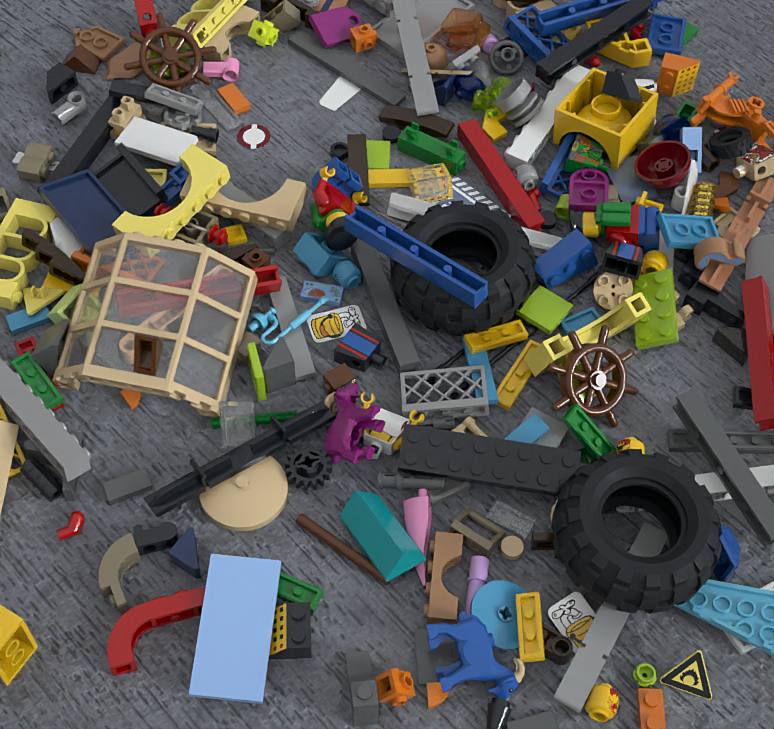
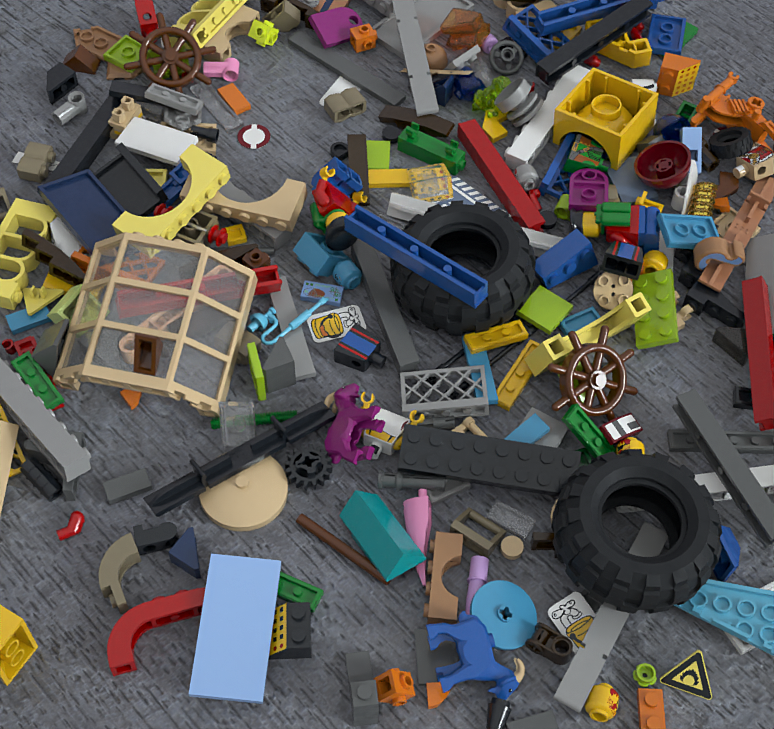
reddish brown brick [322,363,356,395] -> none
yellow tile [515,592,545,663] -> none
black slope [602,68,642,102] -> none
none -> red hand [2,336,31,355]
none -> lime tile [103,34,153,74]
none -> dark tan brick [324,87,367,123]
none -> slope [599,413,643,445]

